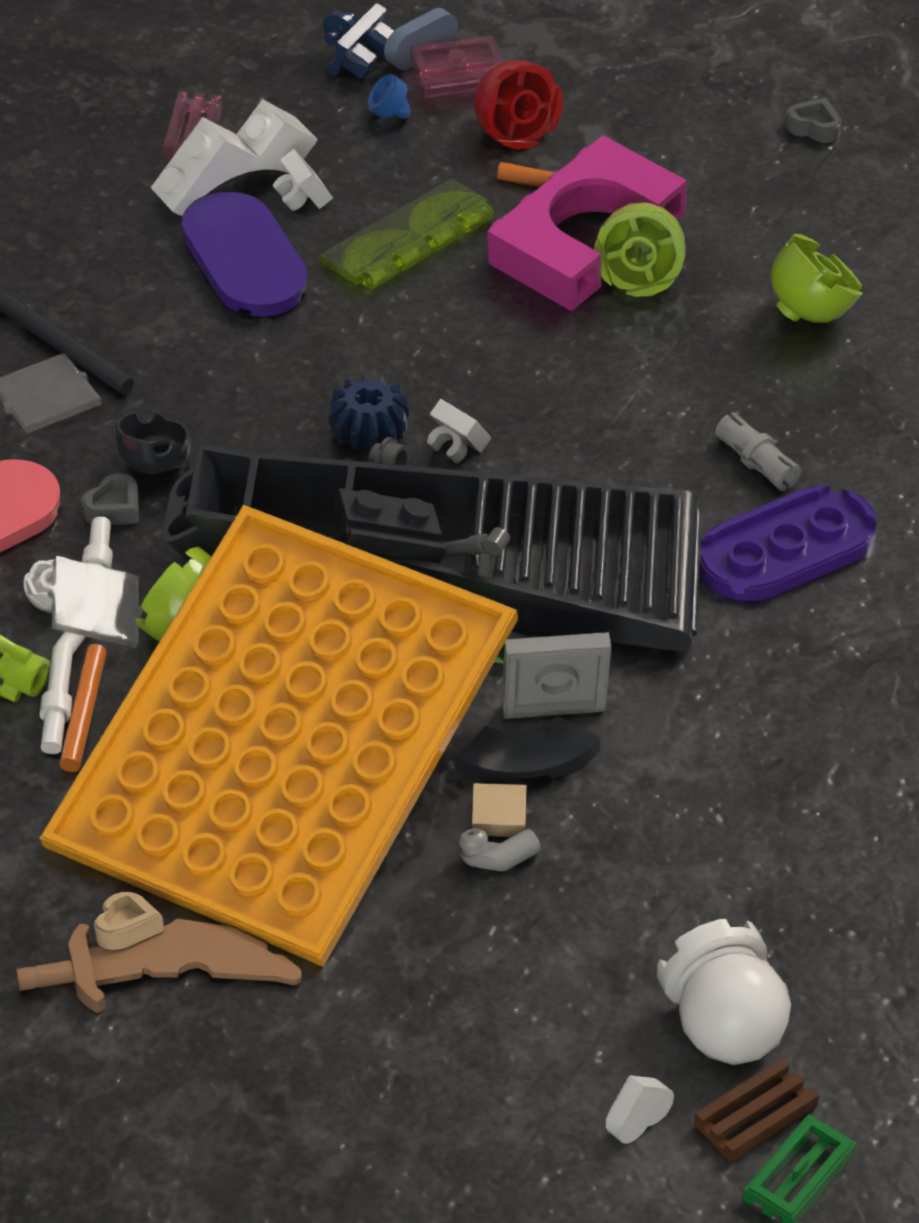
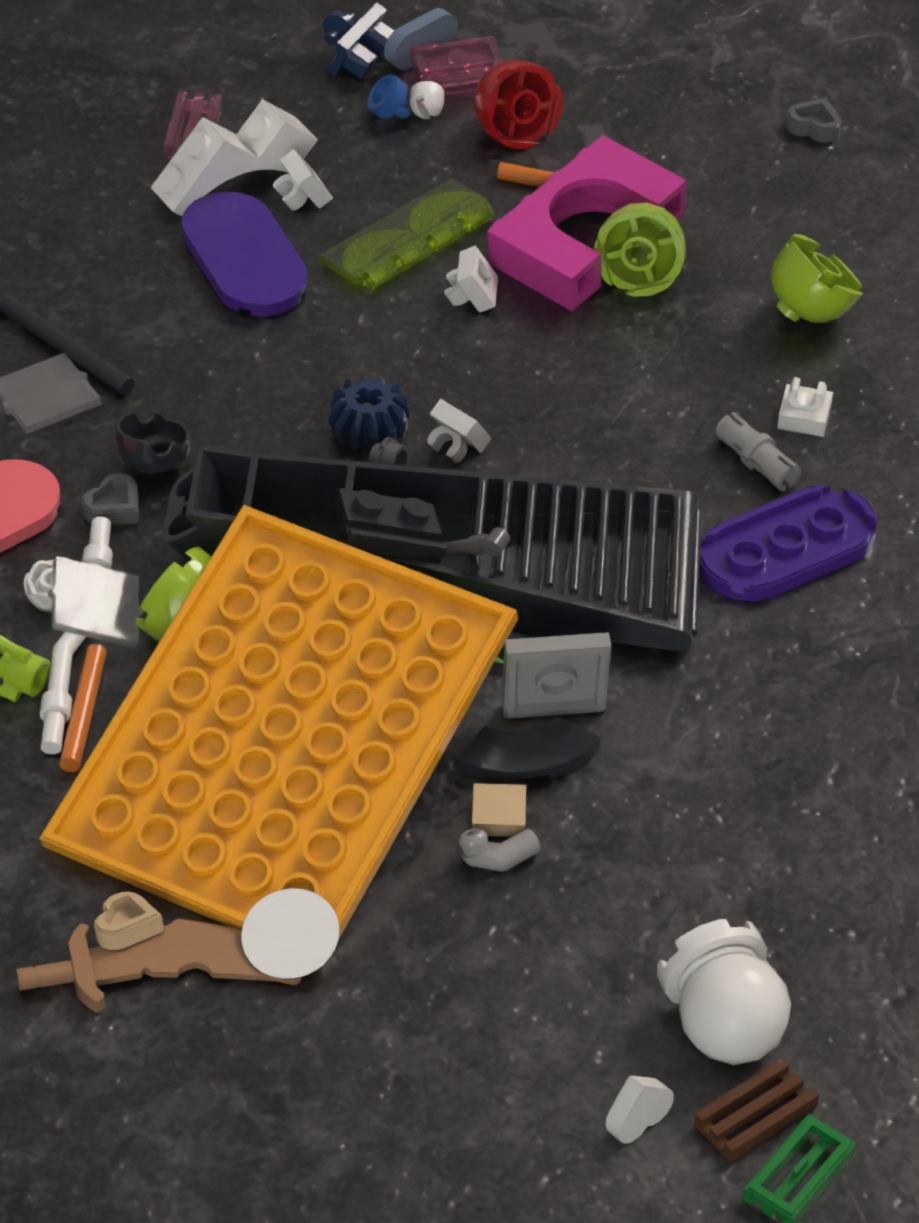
none -> white sticker [241,888,339,979]
none -> white hinge [410,81,444,120]
none -> white tile [444,245,498,313]
none -> white tile [777,377,833,437]

